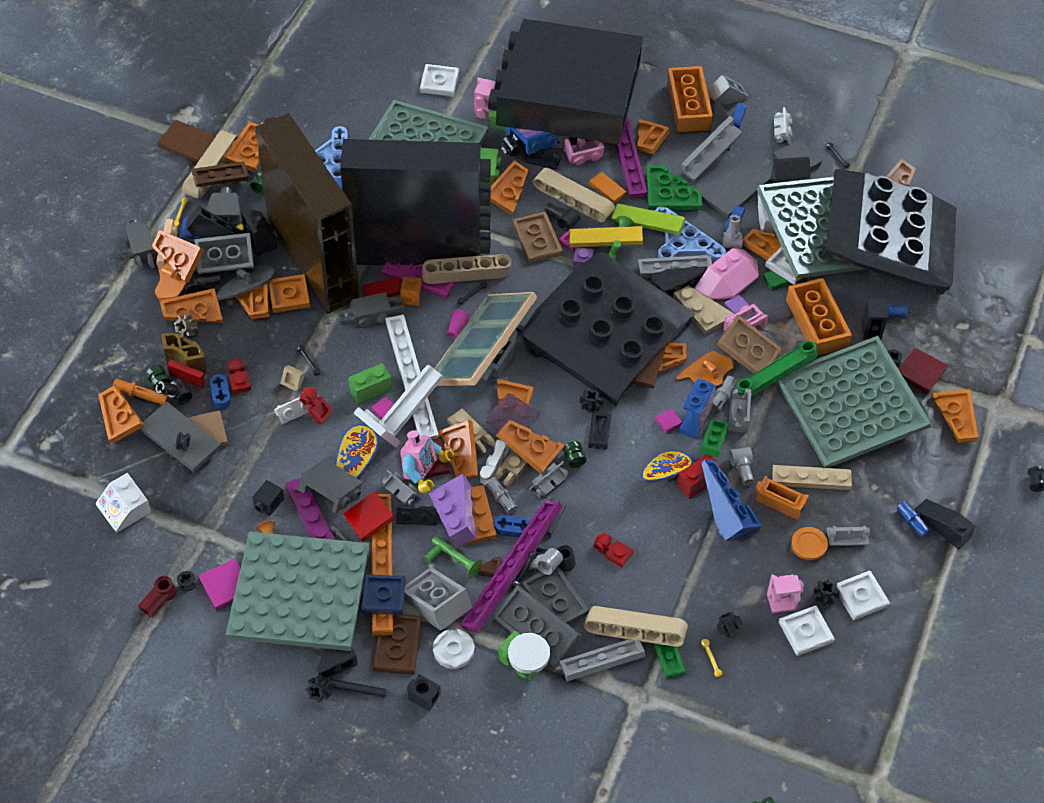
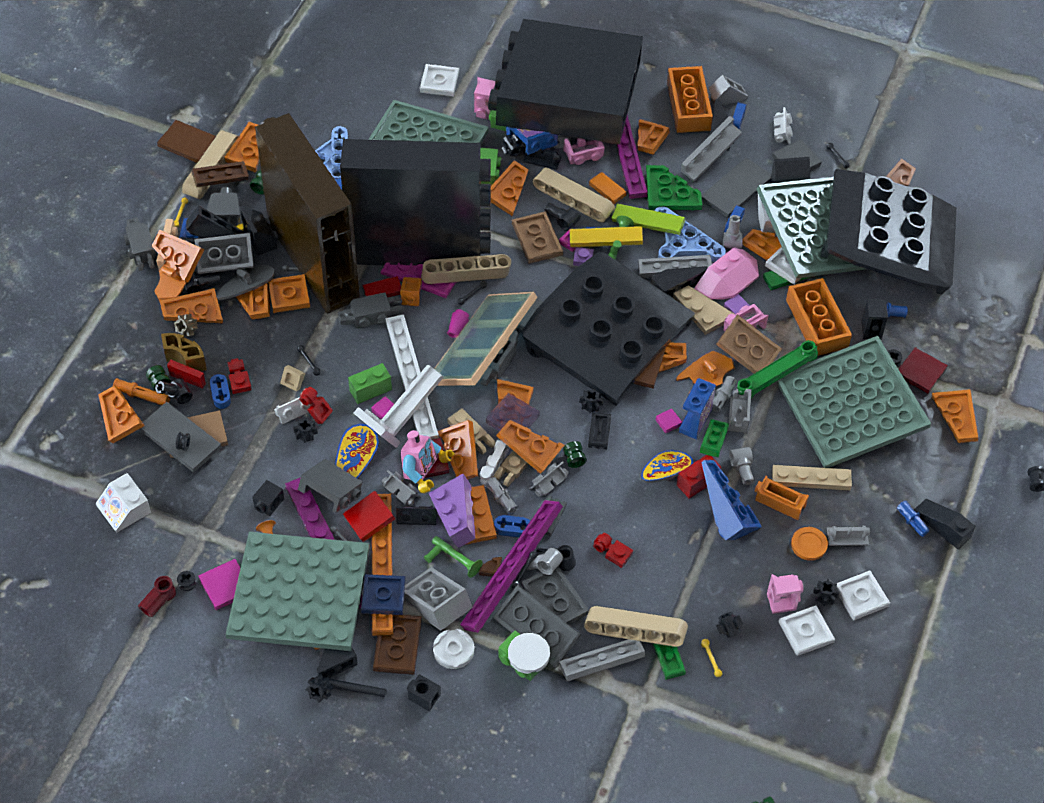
none -> black gear [293,418,318,443]

